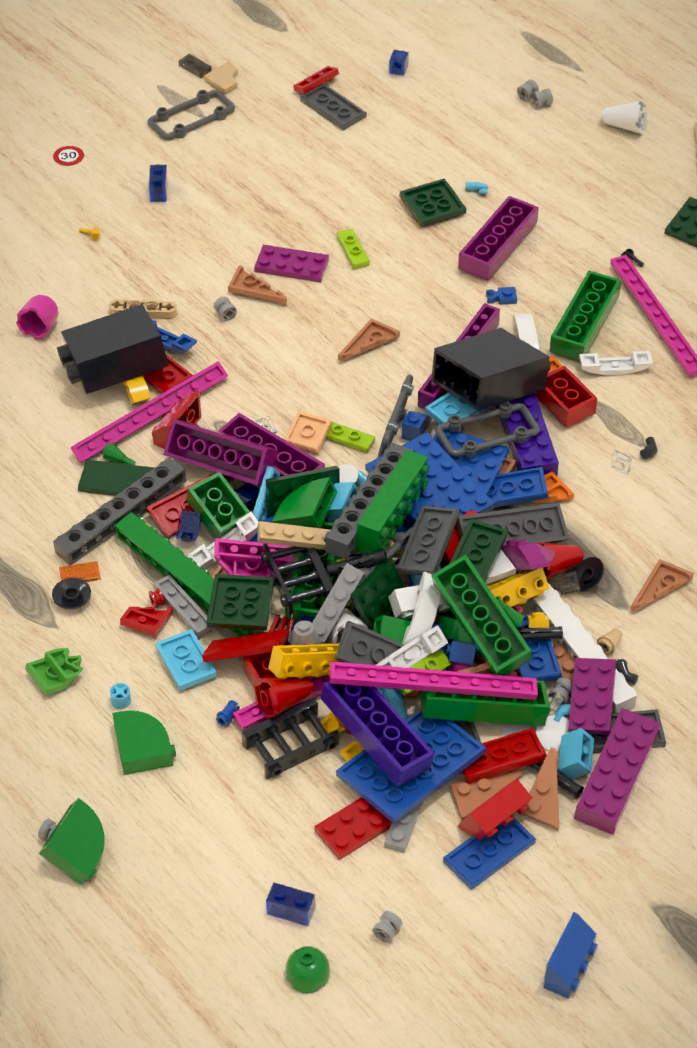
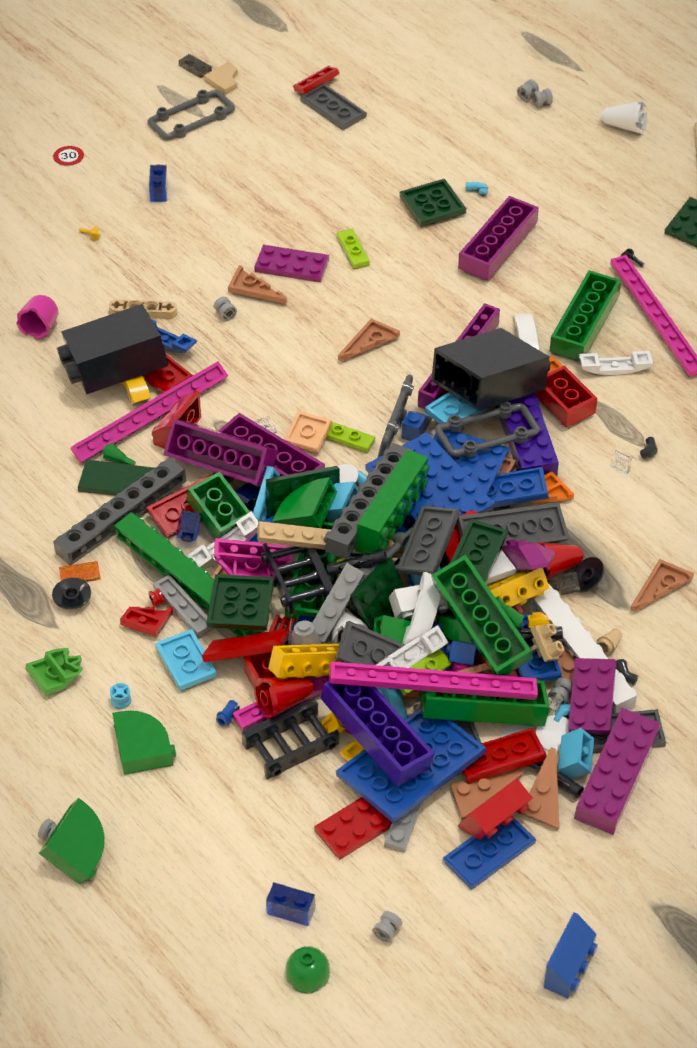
clear blue brick [389,50,409,76] -> none
blue plate [486,287,517,305] -> none
none -> tan hips [530,624,565,662]

